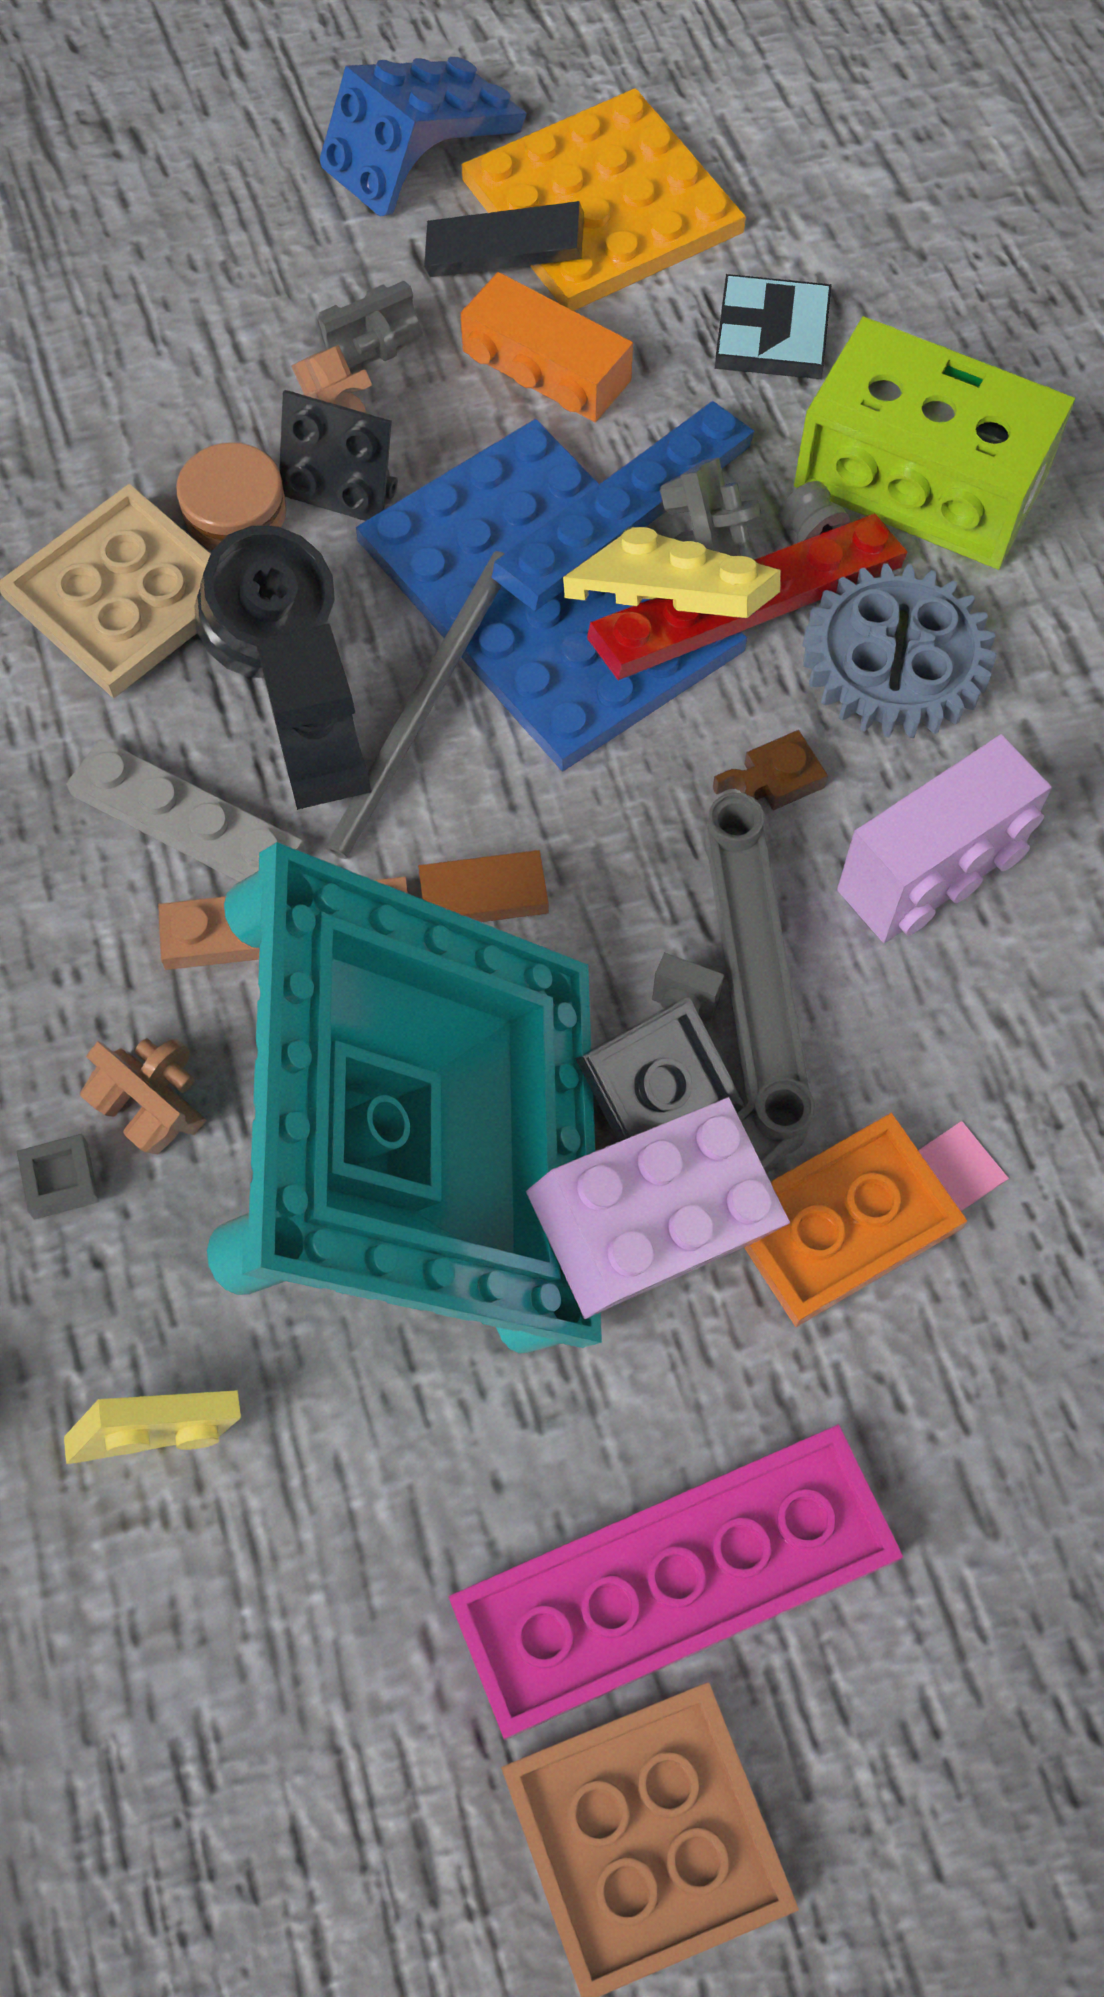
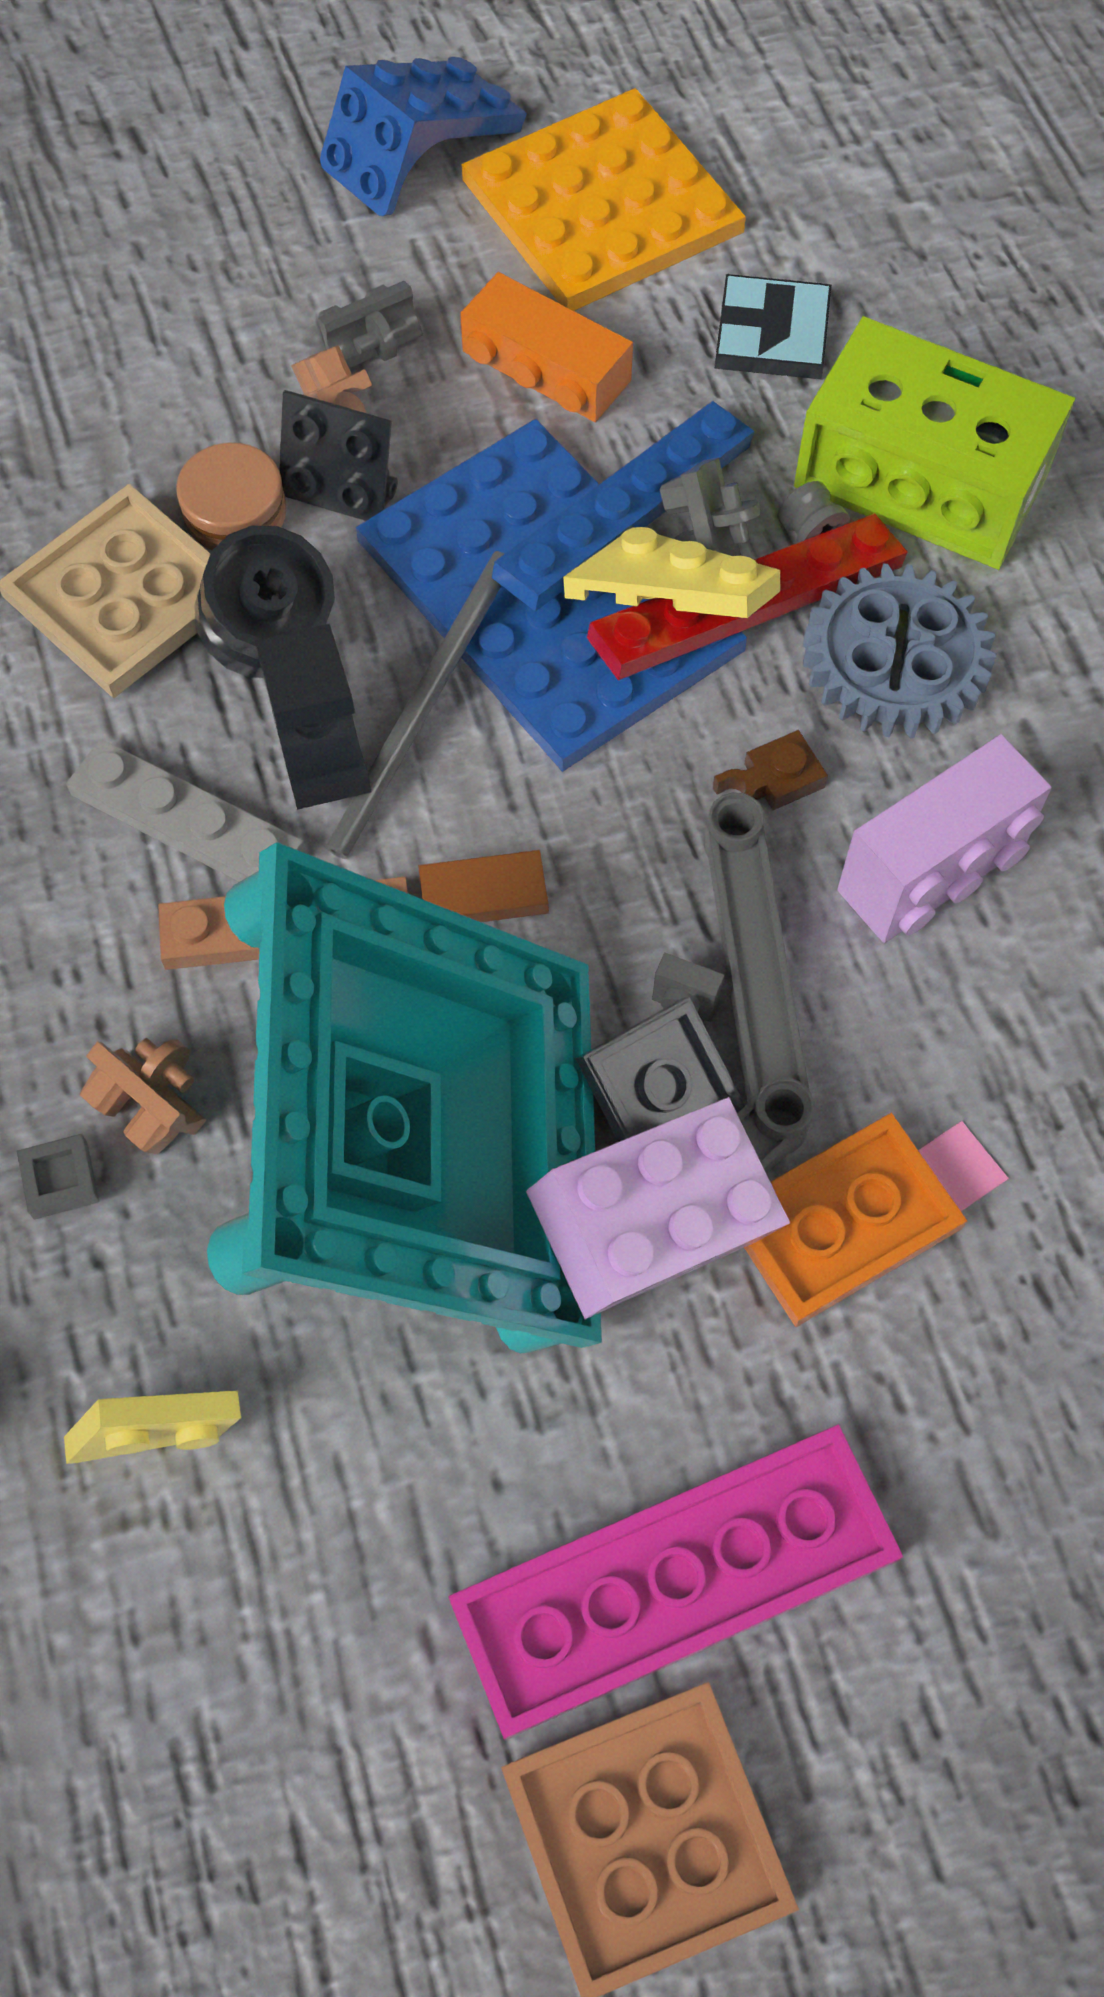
black tile [424,201,584,277] -> none

